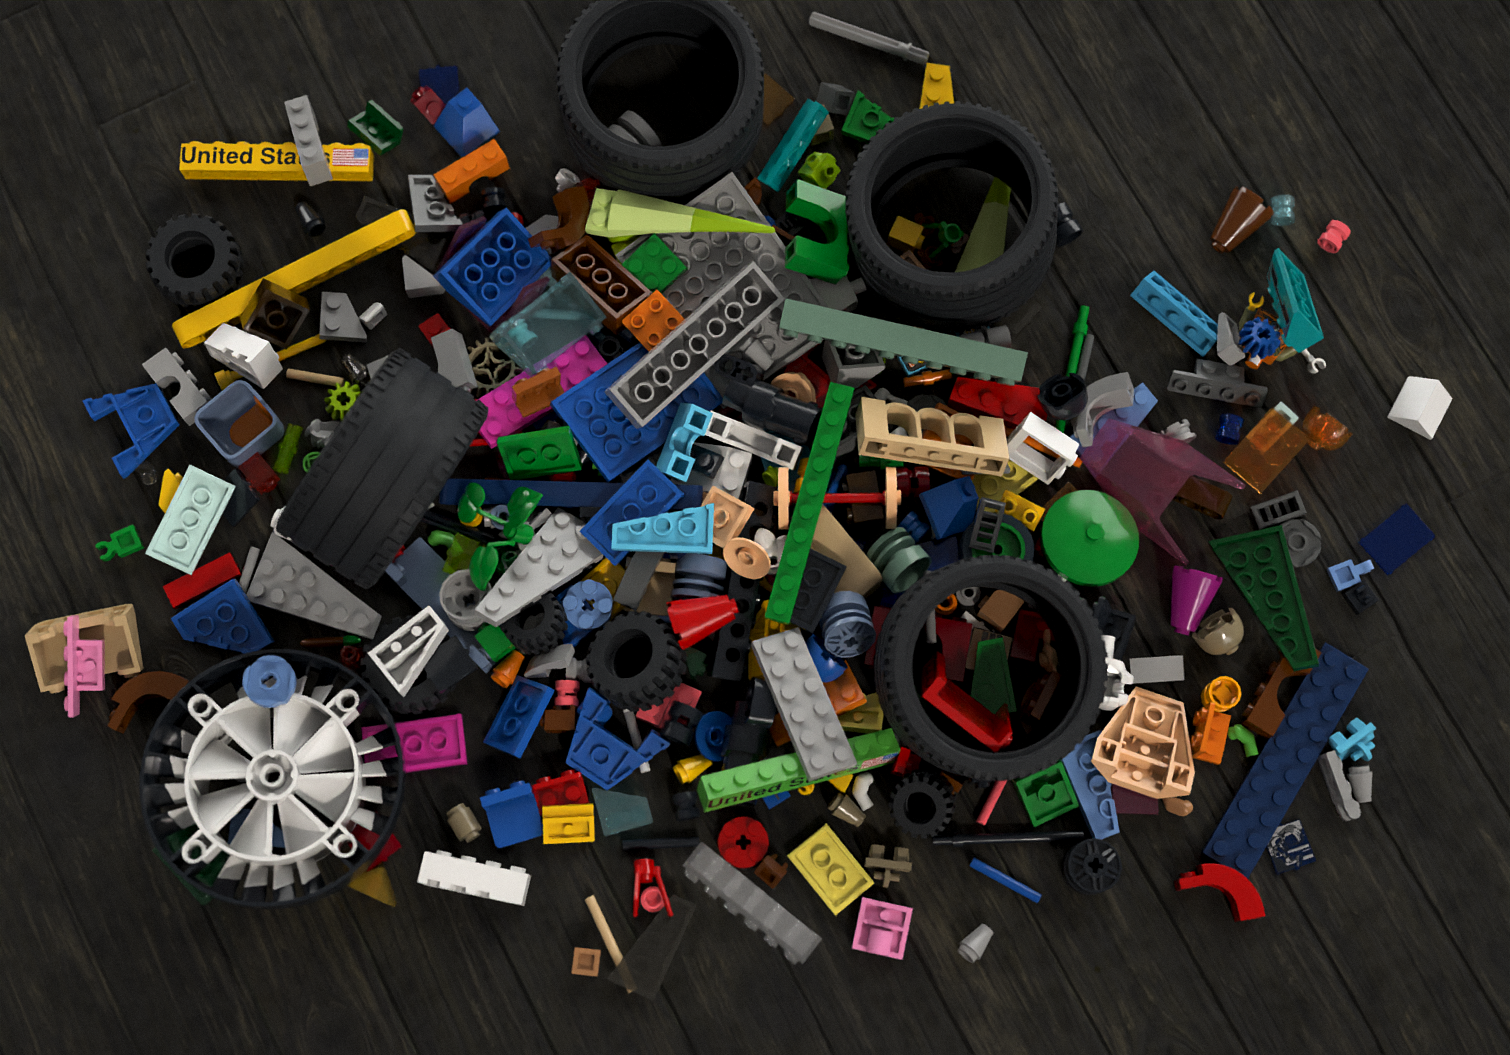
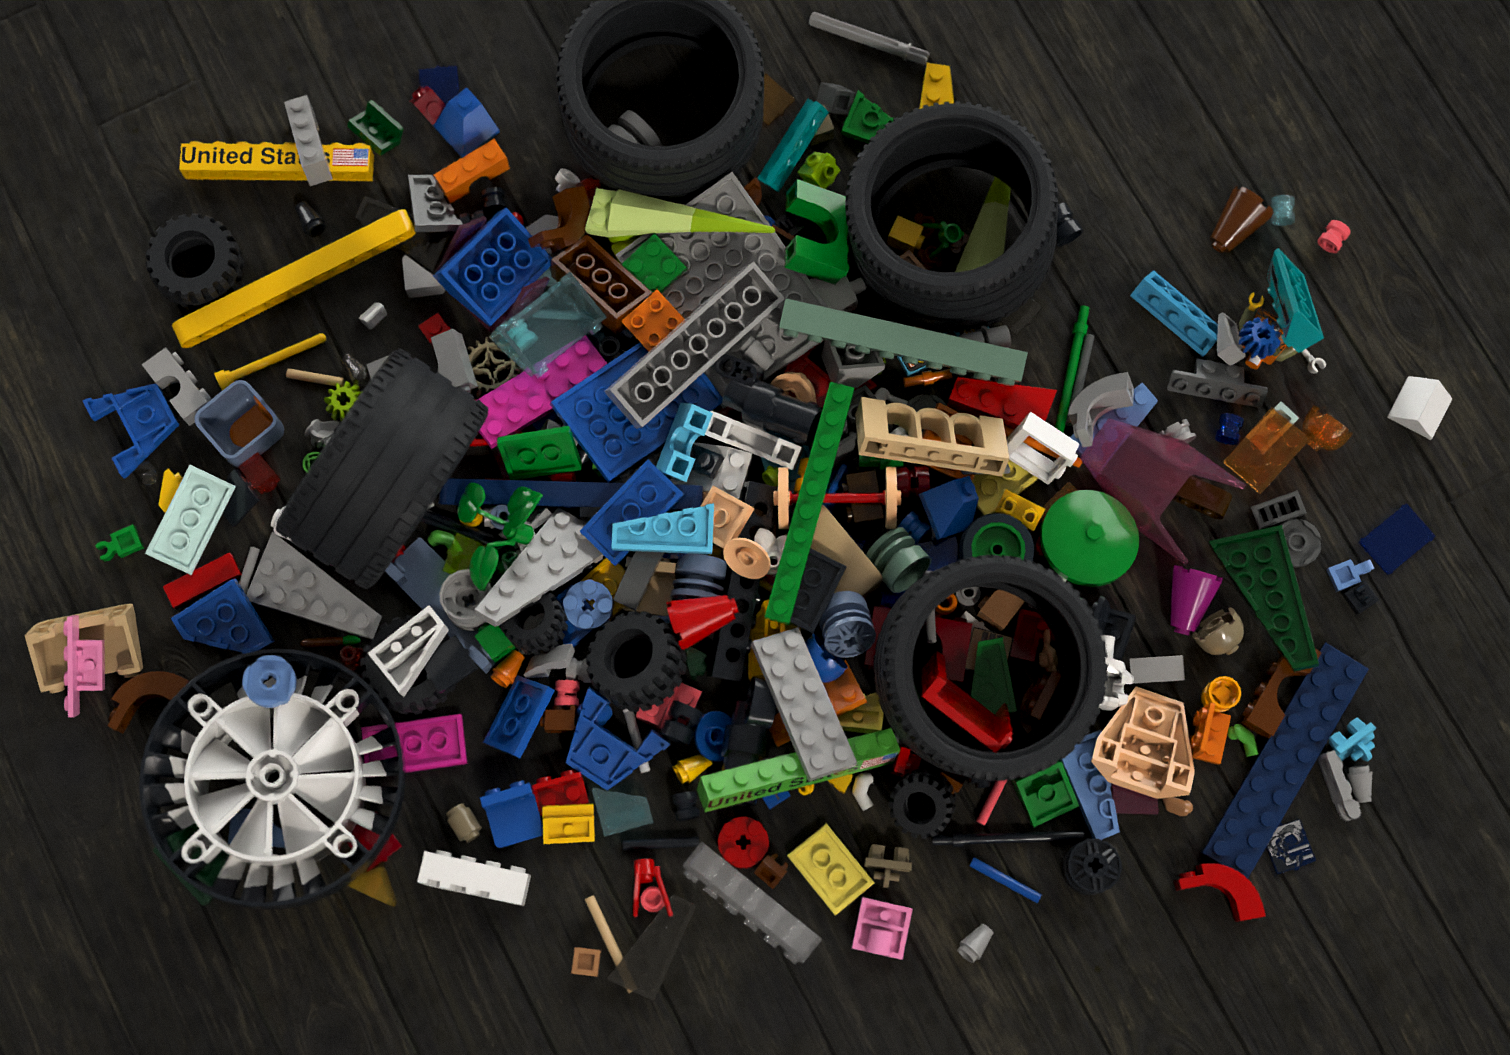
white wedge [204,323,283,389] -> none
dark brown brick [240,278,310,350] -> none
clear neon green pin [273,423,303,474] -> none
light grey wing [319,292,367,342] -> none
dark orange bracket [512,366,565,418] -> none
dark tan cone [827,792,866,827] -> none
dark grey slope [969,497,1006,554] -> none
black cylinder [1038,373,1088,421] -> none

